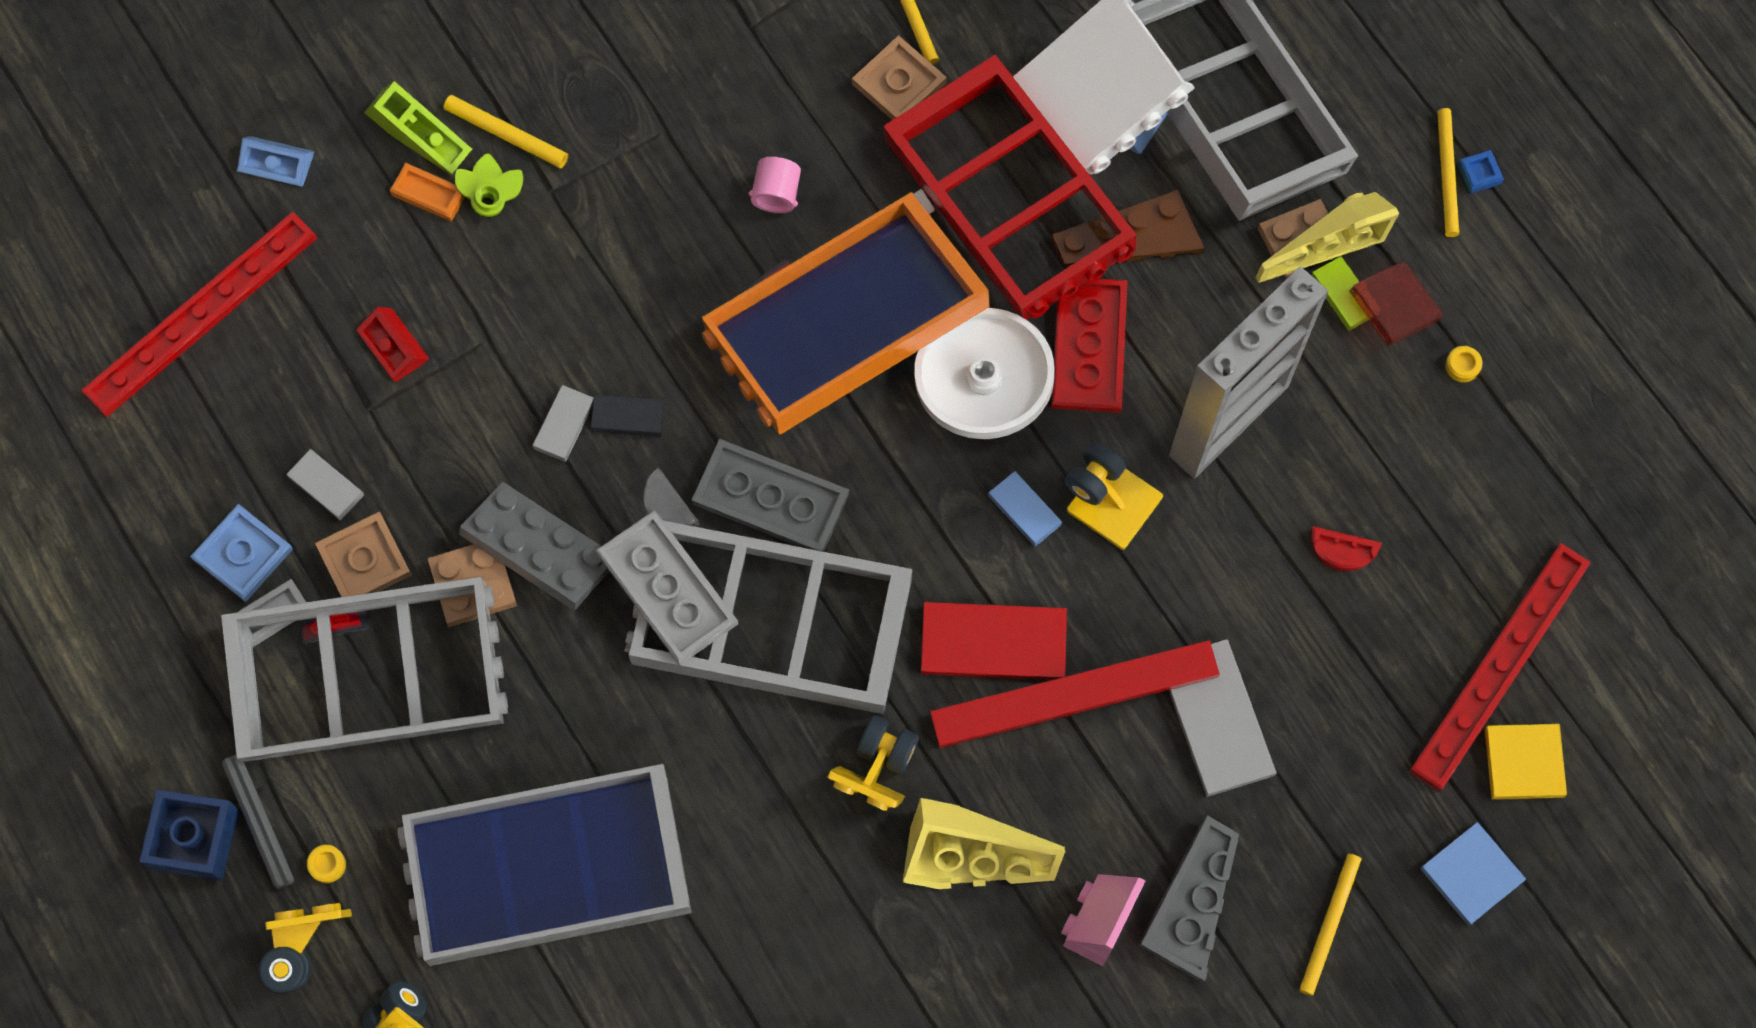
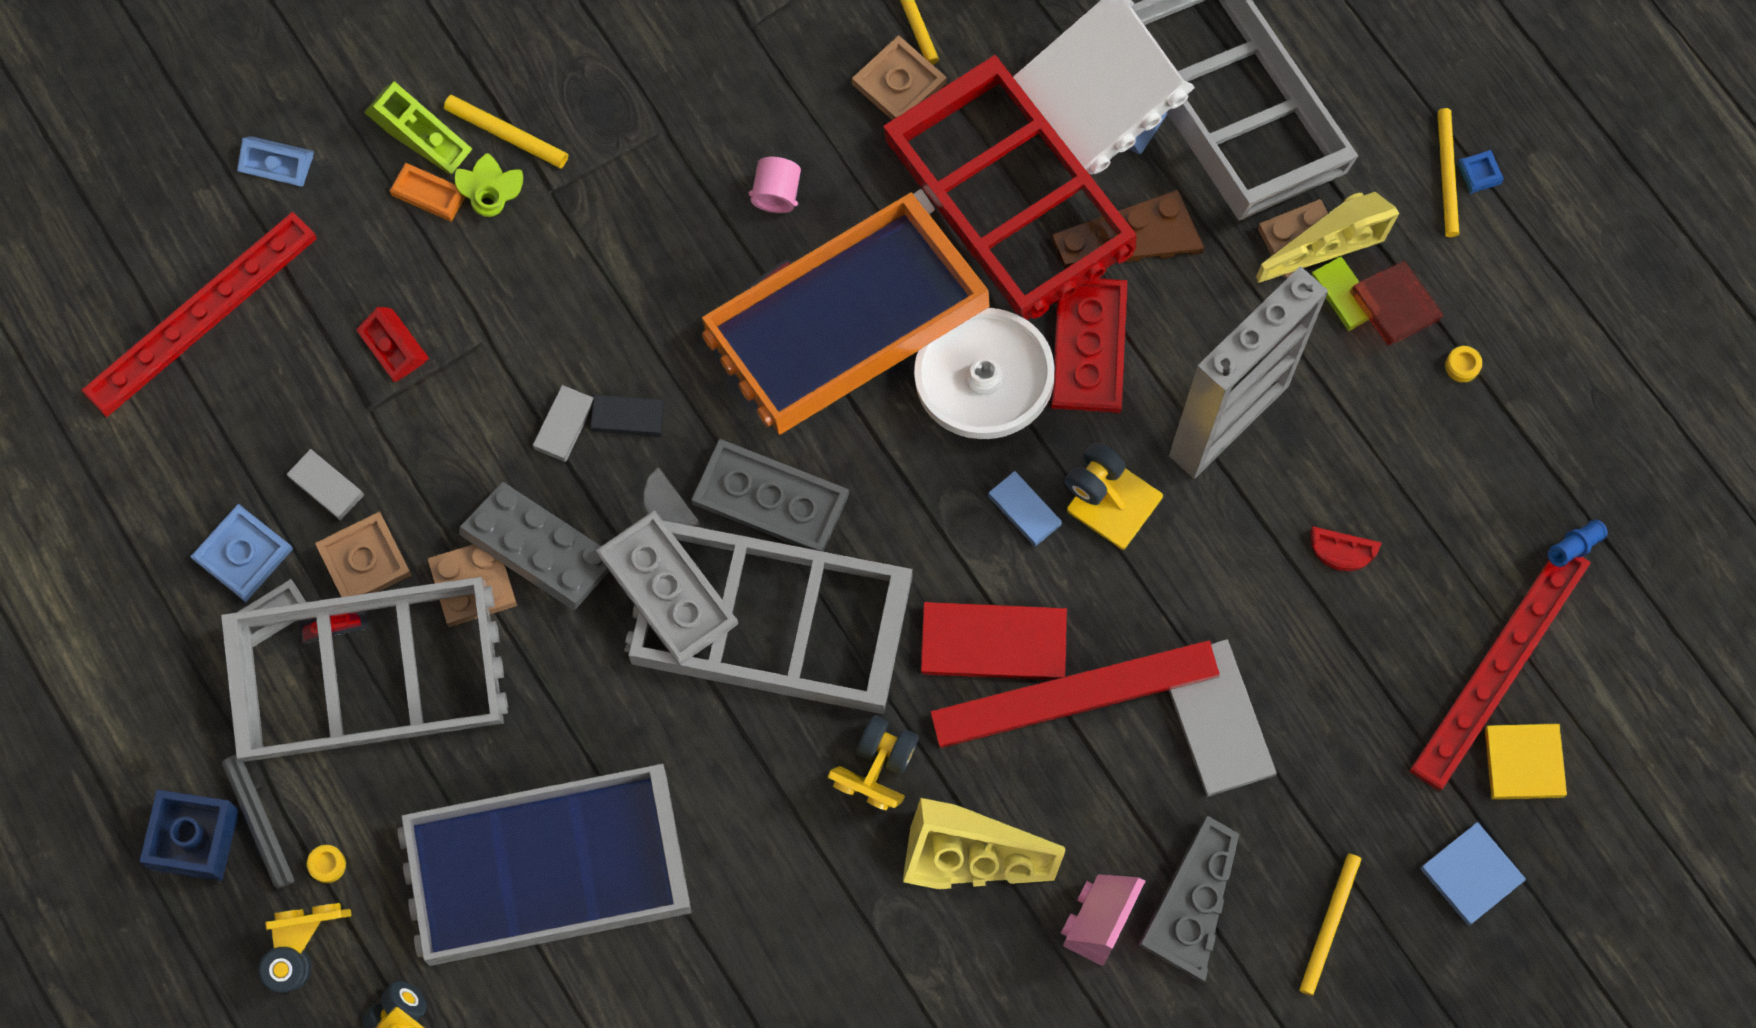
none -> blue pin [1548,519,1608,567]

